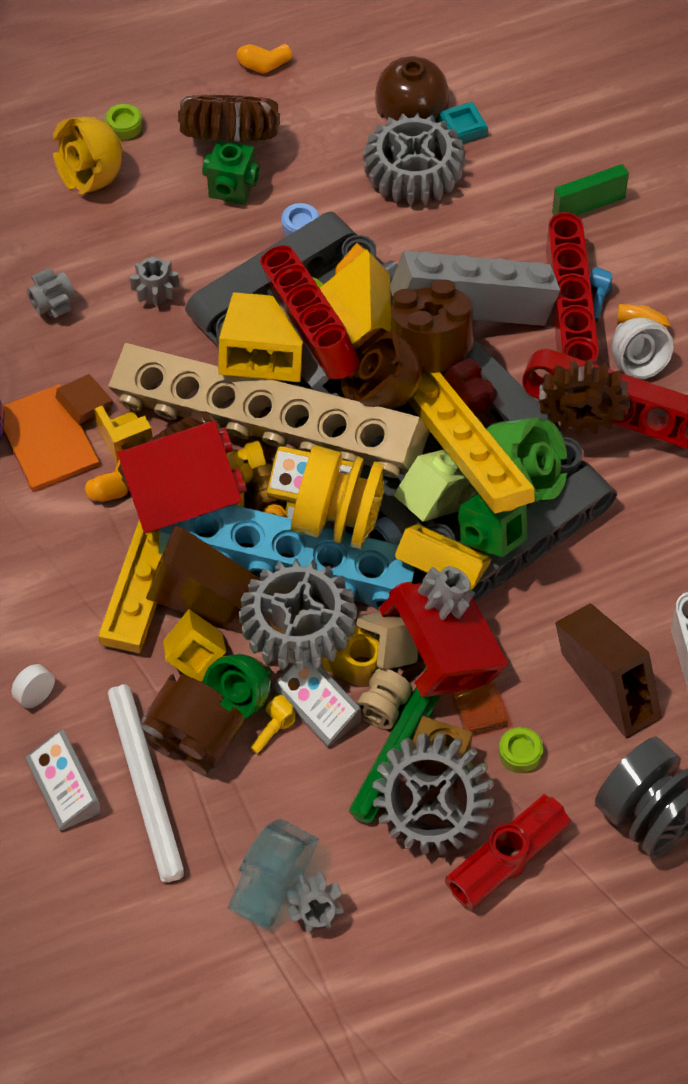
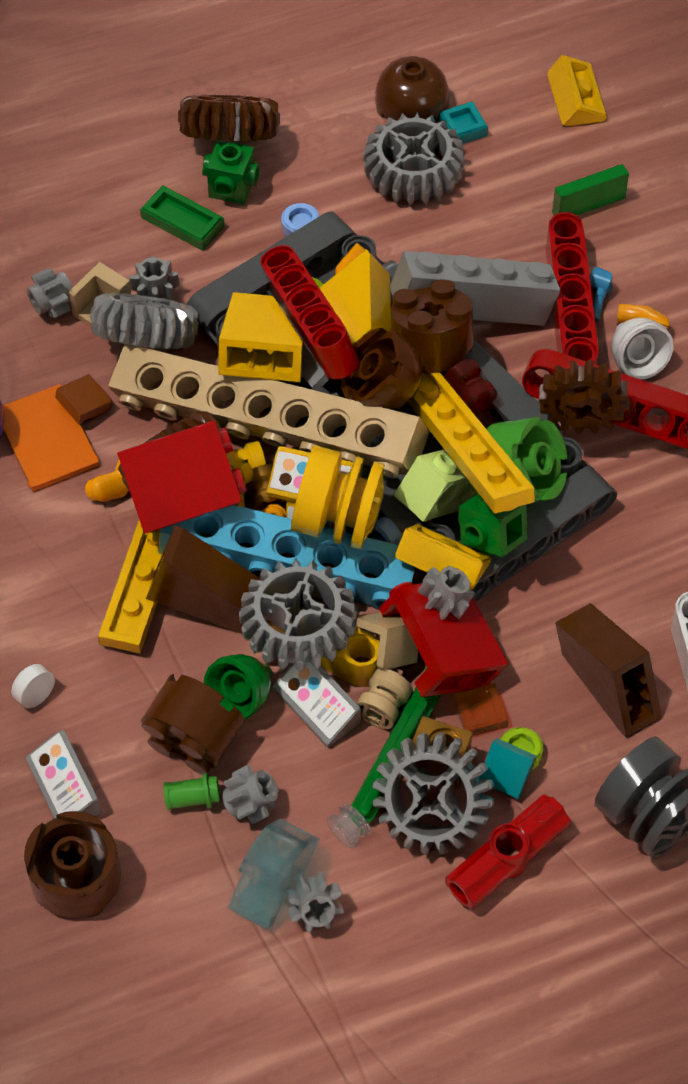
yellow cylinder [52,116,123,194] -> none
yellow panel [94,406,153,464] -> none
lime tile [105,104,143,140] -> none
white axle [108,684,184,883] -> none
yellow panel [163,609,226,682] -> none
light orange arm [236,43,293,74] -> none
yellow hand [250,695,296,754] -> none
none -> reddish brown brick [24,811,121,918]
none -> tan panel [69,262,131,327]
none -> light grey gear [90,293,199,349]
none -> green tile [140,185,225,251]
none -> bright green pin [163,773,221,810]
none -> light grey gear [222,765,278,824]
none -> clear bush [327,803,371,849]
none -> teal tile [479,738,537,799]
none -> yellow slope [547,55,607,126]

